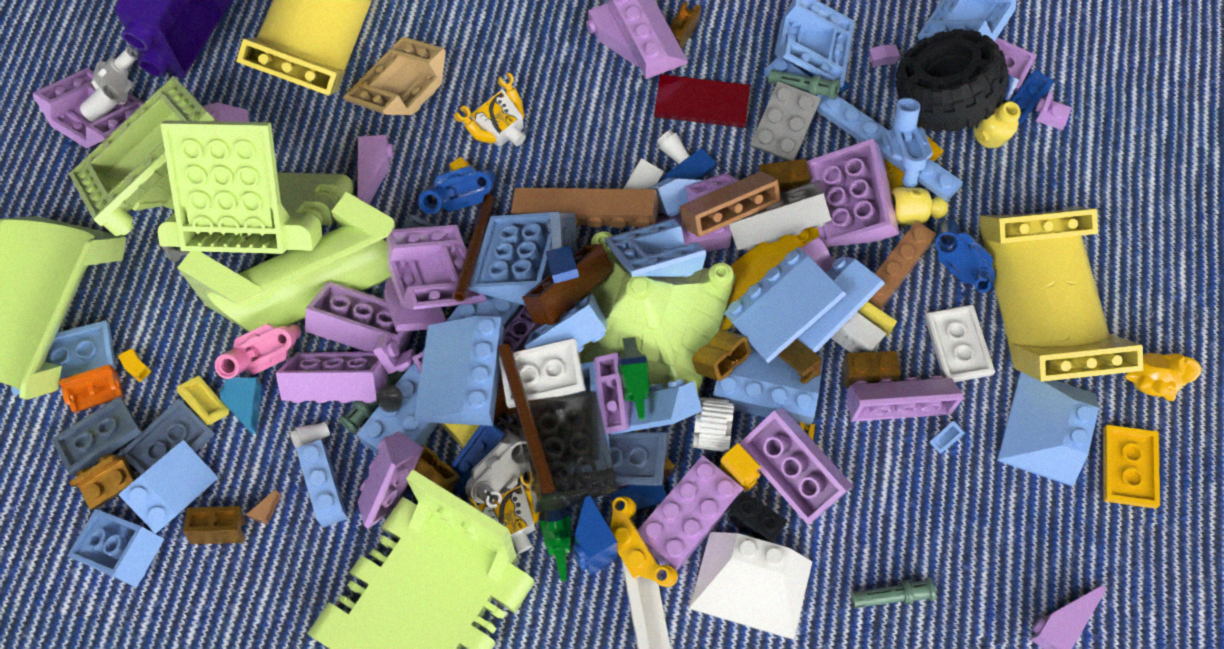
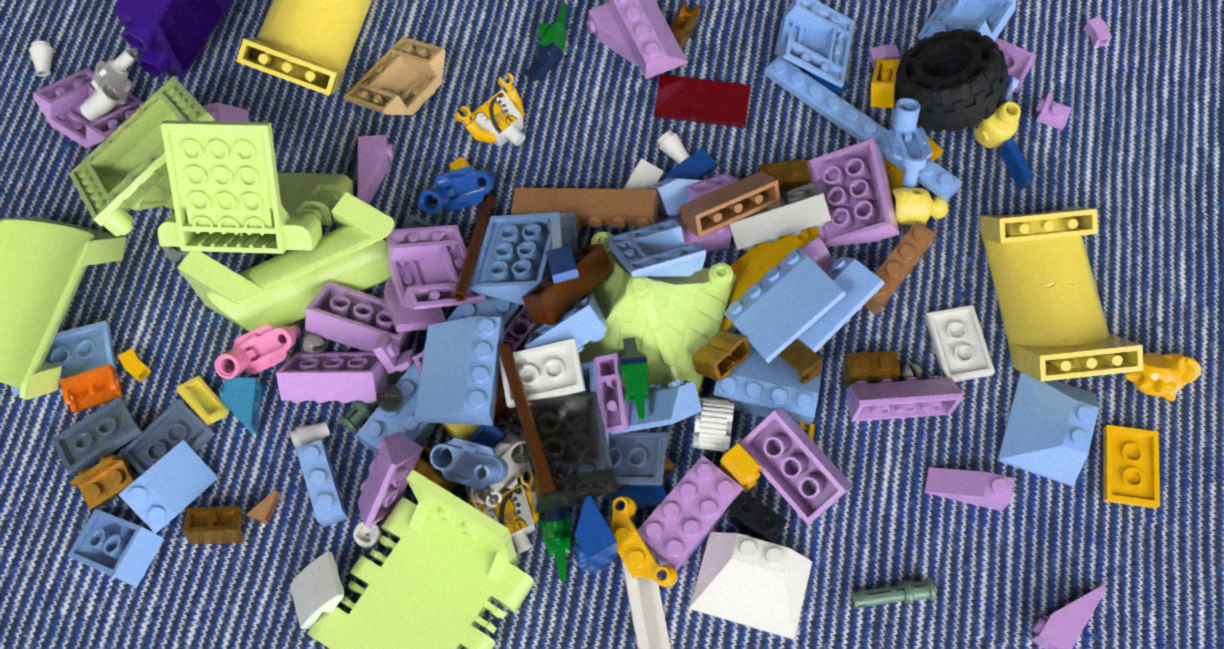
light grey plate [751,81,821,161] -> none
sand green pin [768,69,840,100] -> none
white hinge [831,312,887,353] -> none
light yellow tile [857,301,897,337] -> none
light blue piece [930,421,966,454] -> none
blue piece [935,220,995,293] -> none
blue tile [1009,69,1055,128] -> none
none -> white cone [29,41,53,77]
none -> white slope [290,552,344,629]
none -> light grey hinge [303,334,325,355]
none -> white tile [353,521,381,549]
none -> light blue piece [430,438,508,490]
none -> animal [525,3,567,81]
none -> yellow slope [870,58,900,109]
none -> light grey hinge [900,362,922,380]
none -> lavender slope [924,467,1013,511]
none -> blue tile [999,138,1034,190]
none -> lavender piece [1083,16,1112,47]

